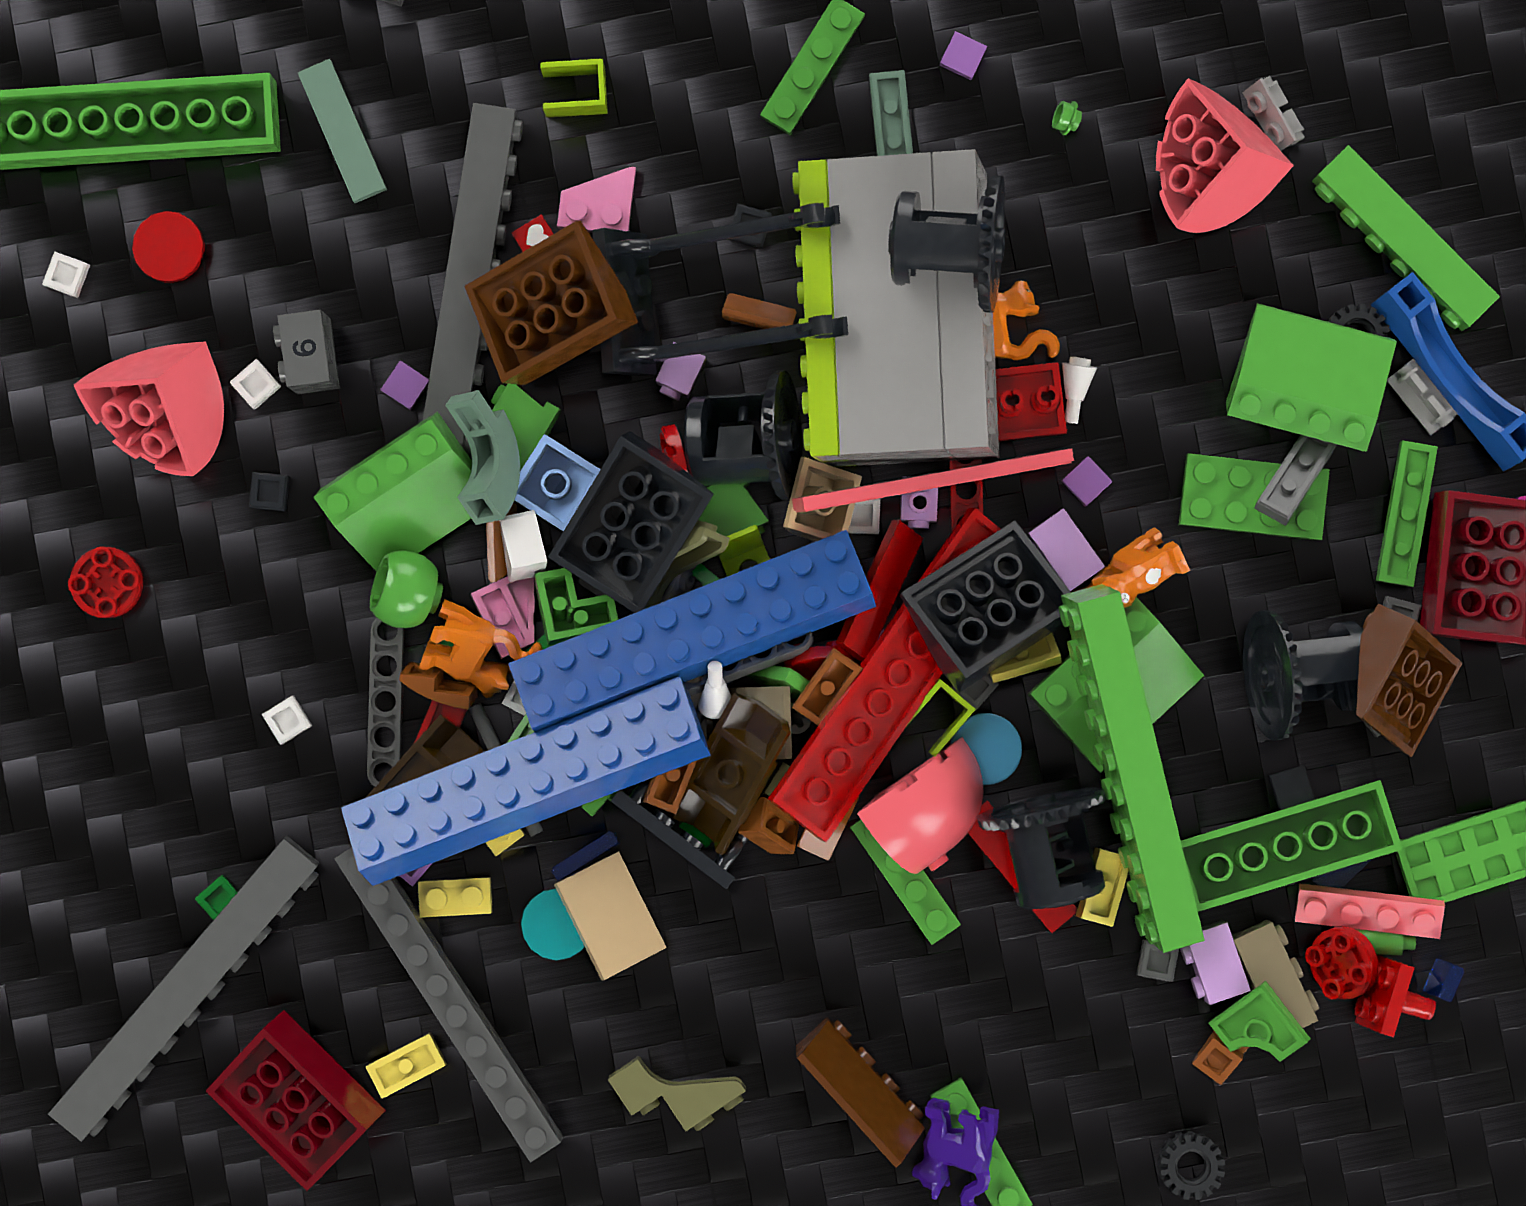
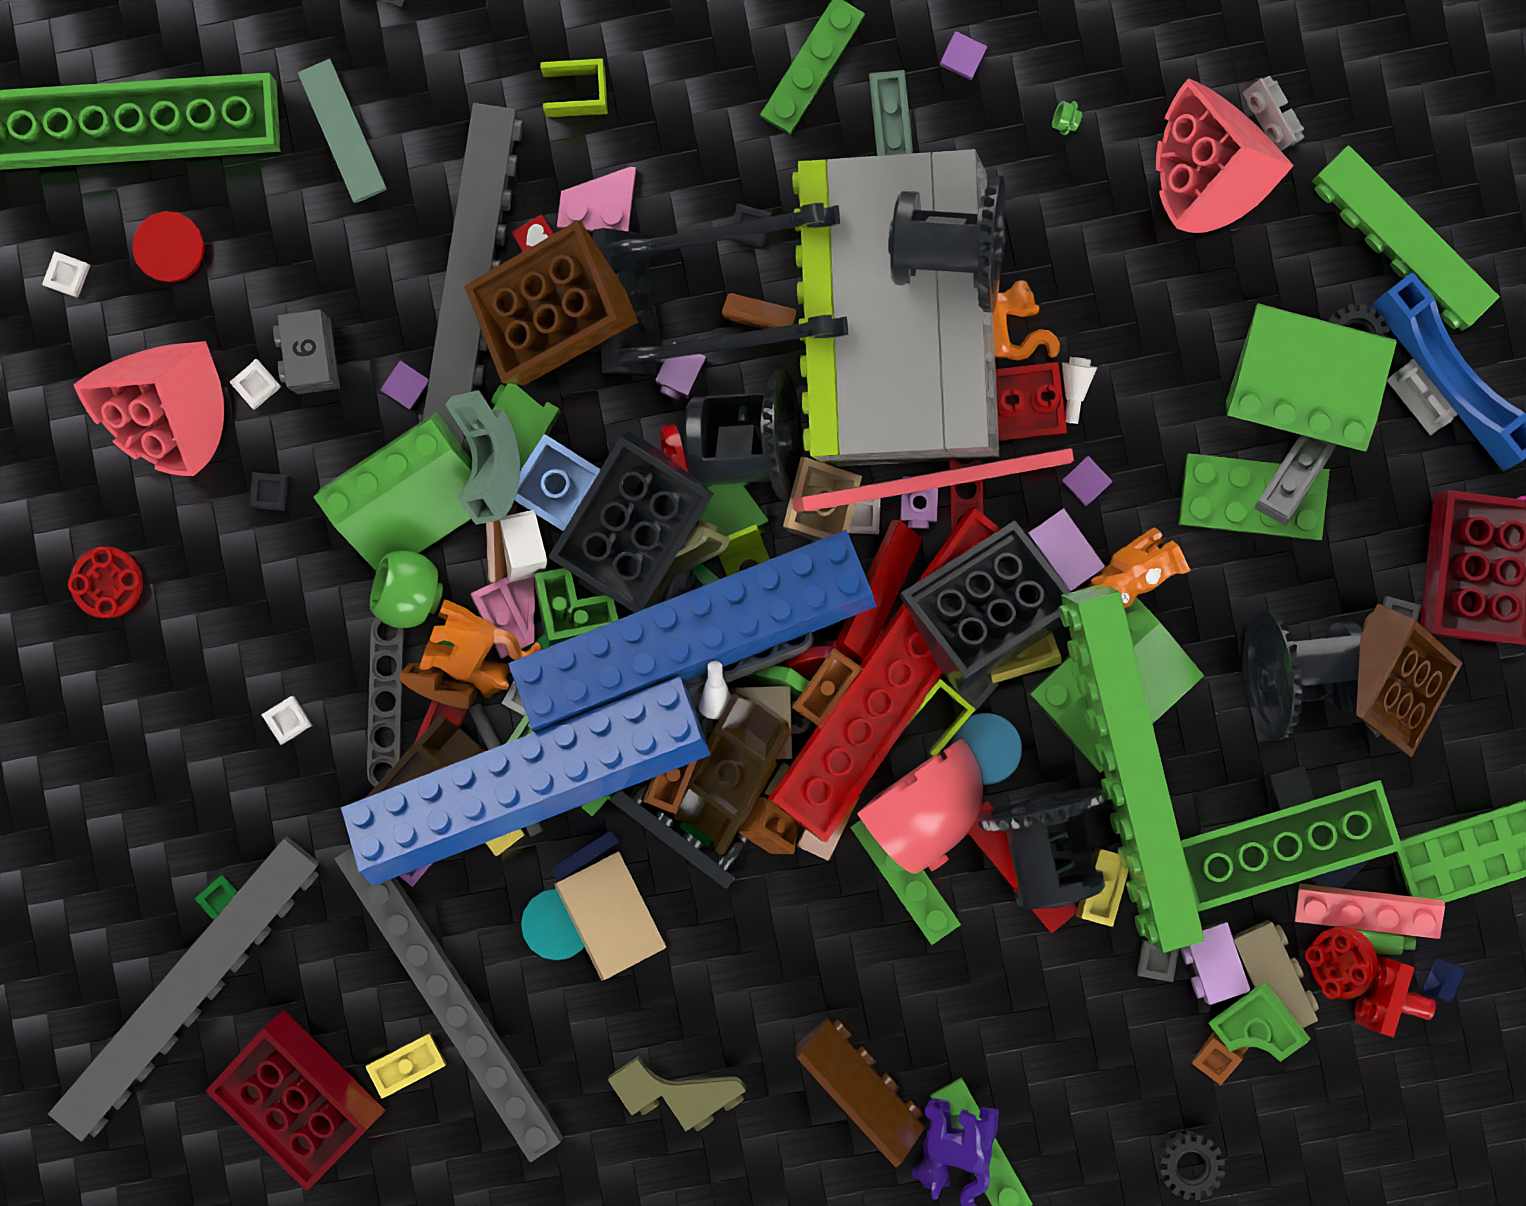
light yellow plate [418,877,492,918] -> none
bright green plate [1376,440,1438,587] -> none

